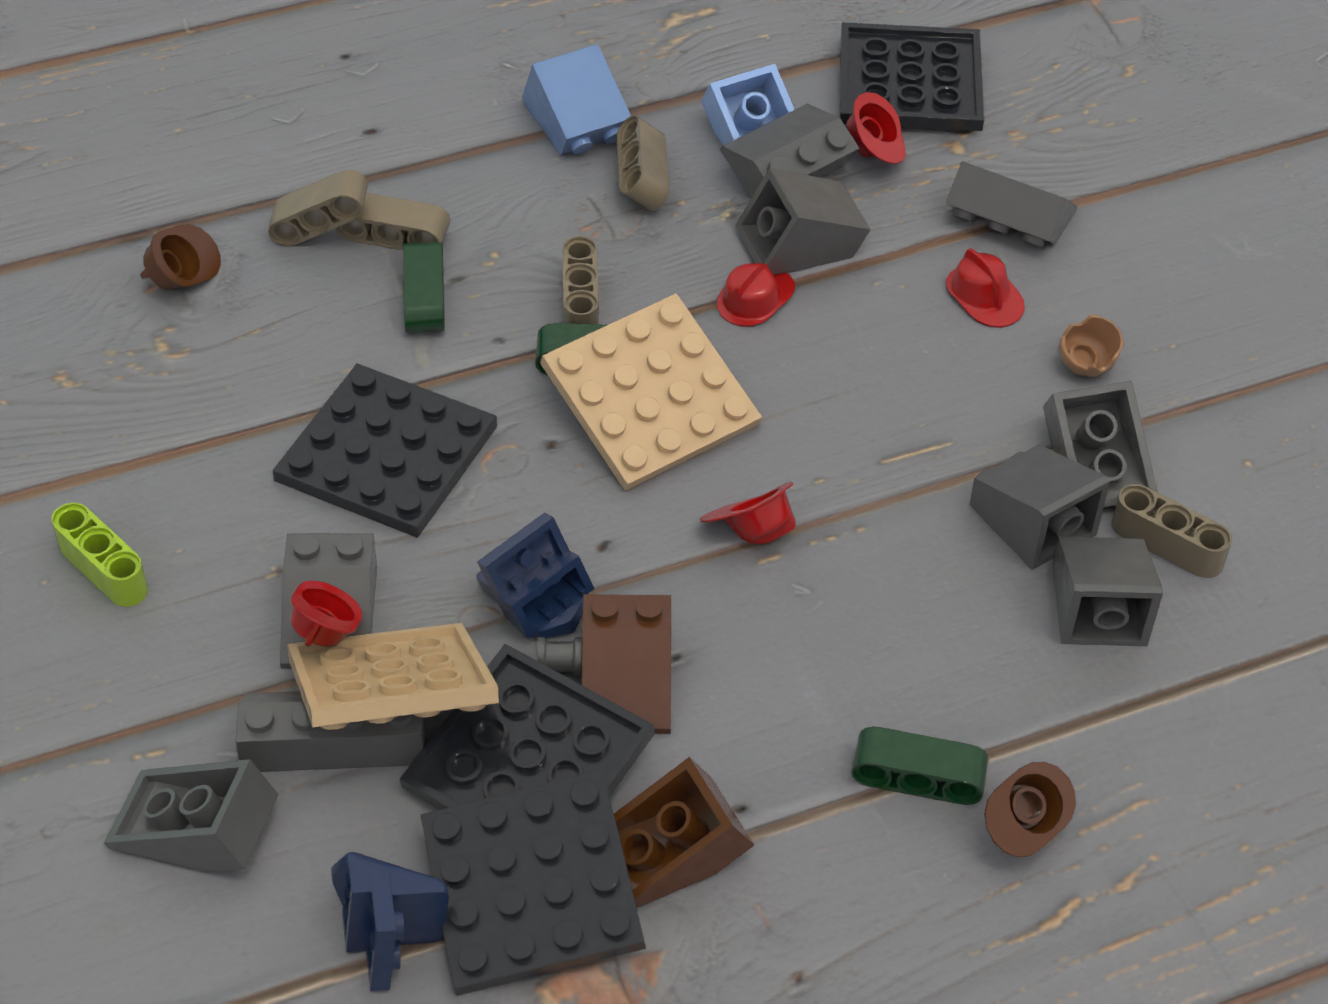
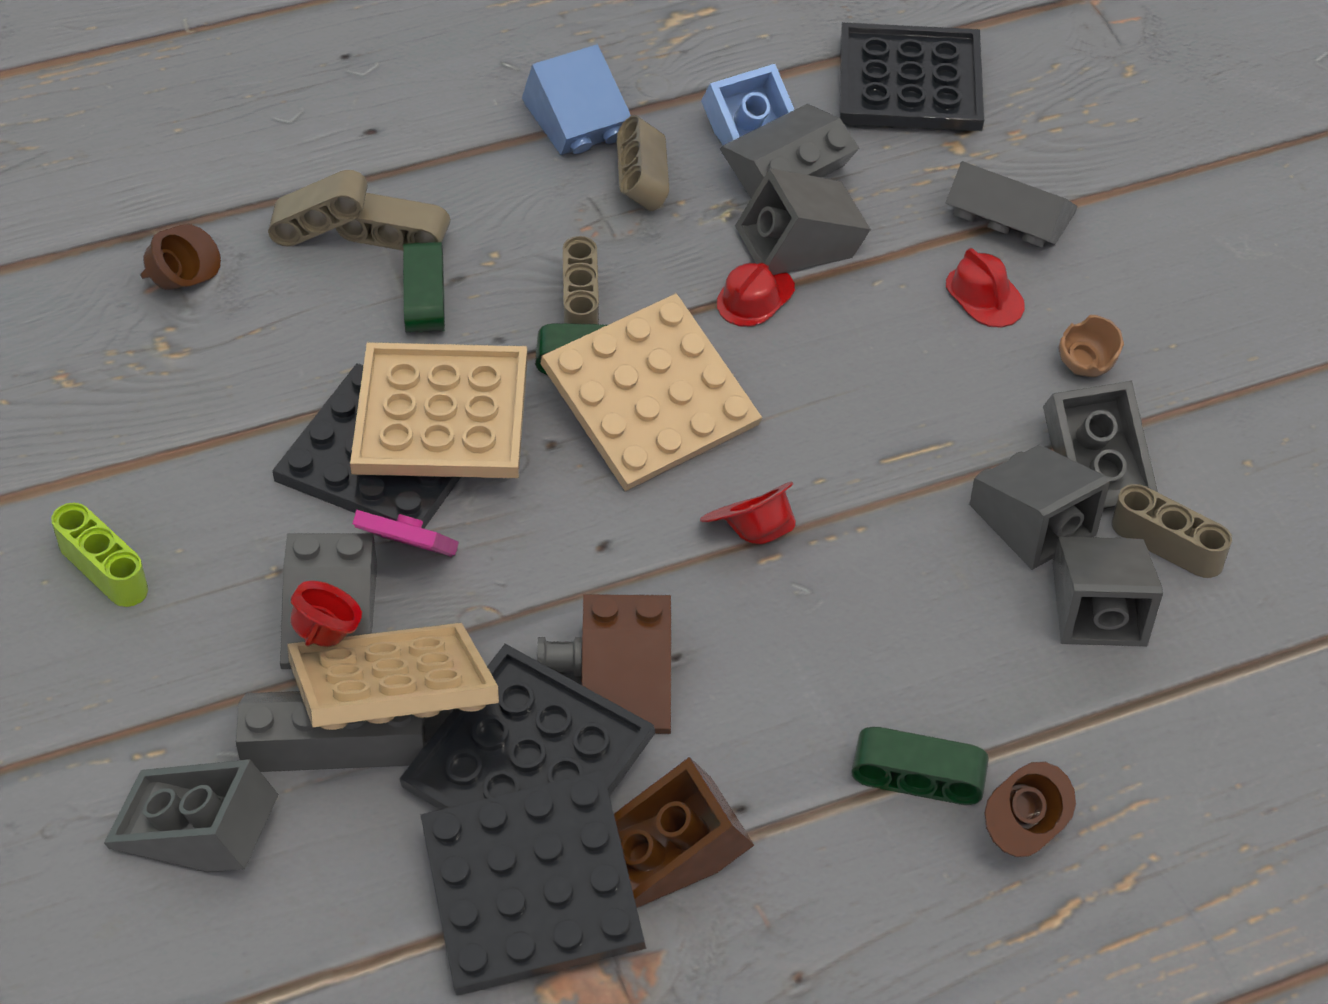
dark blue piece [331,852,449,991] -> none
dark blue piece [476,512,595,639] -> none
red piece [846,92,906,164] -> none
none -> tan plate [350,342,528,478]
none -> dark pink plate [352,510,459,557]

